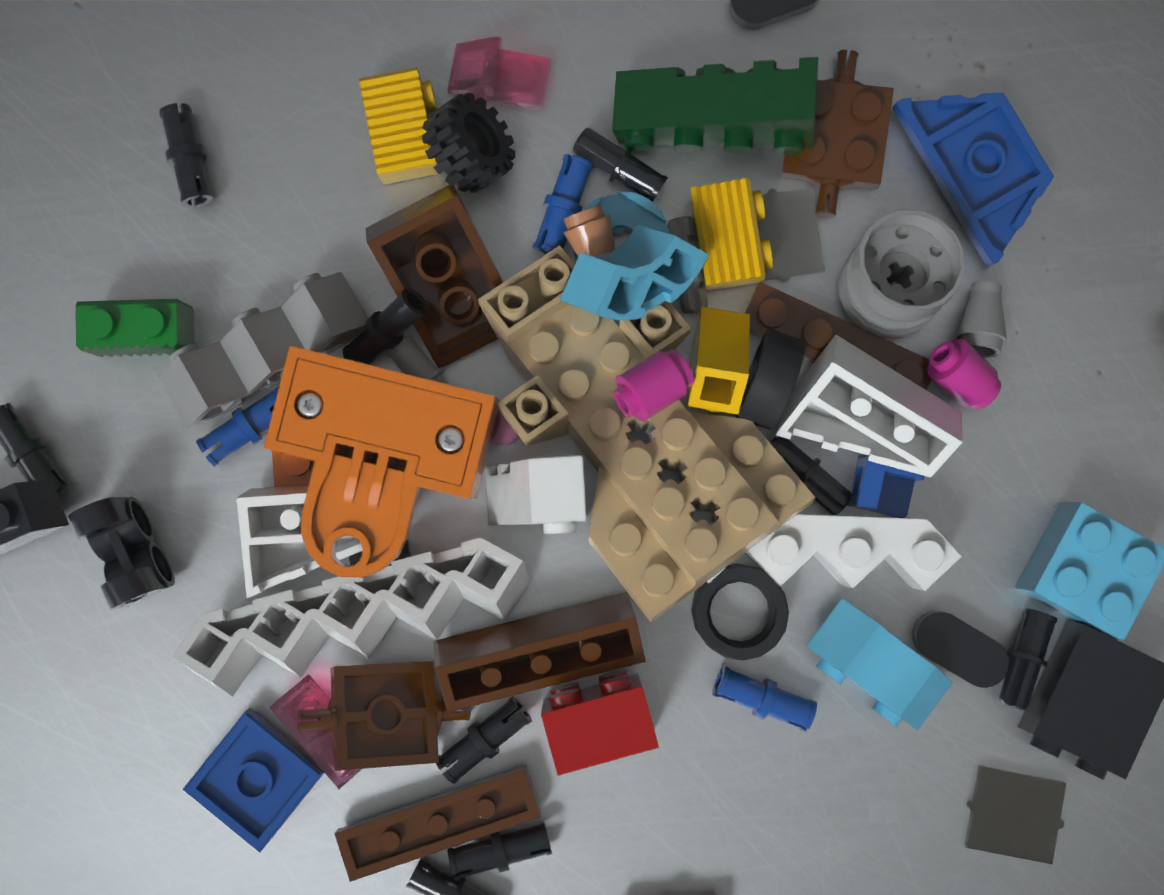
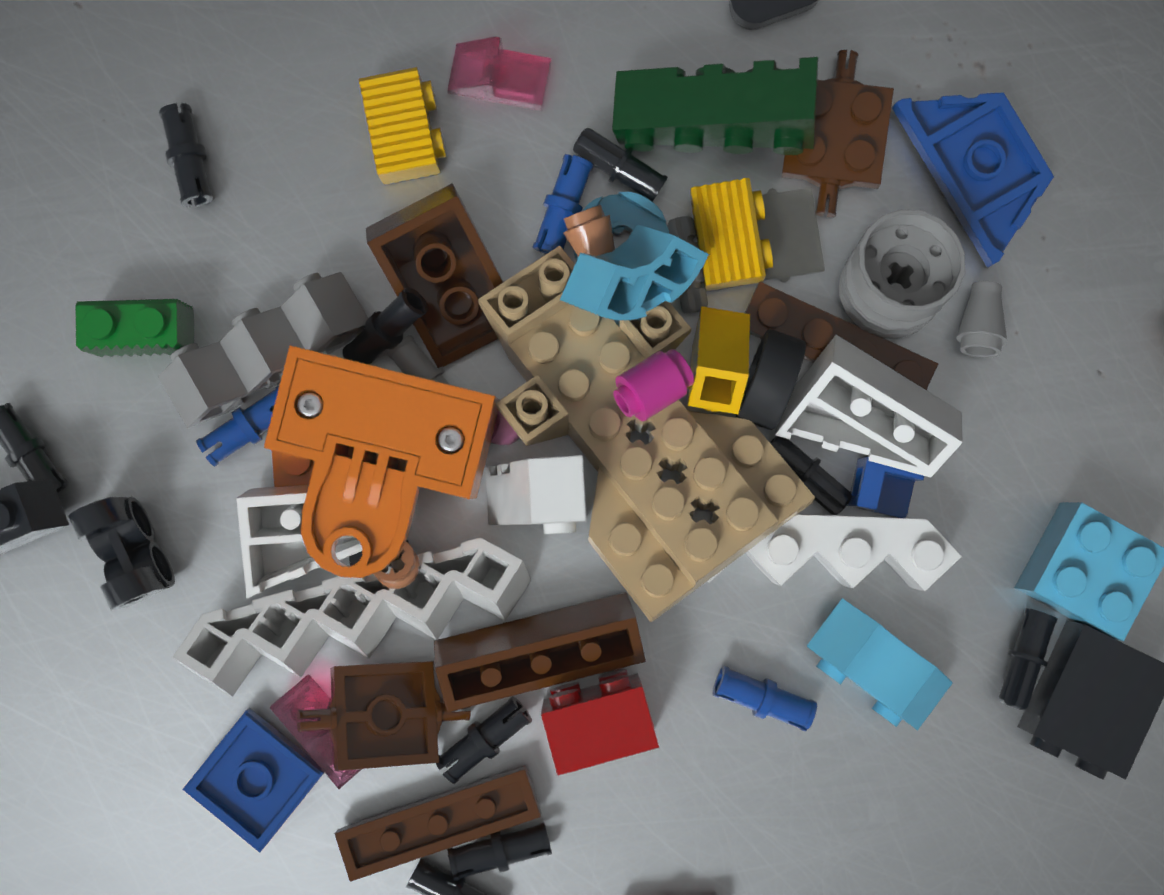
black tyre [422,93,515,193] -> none
black tyre [691,564,789,661] -> none
black tile [913,611,1009,688] -> none
dark pink brick [927,339,1001,410] -> none
clear smoke piece [964,765,1067,864] -> none
none -> nougat bush [373,541,420,589]

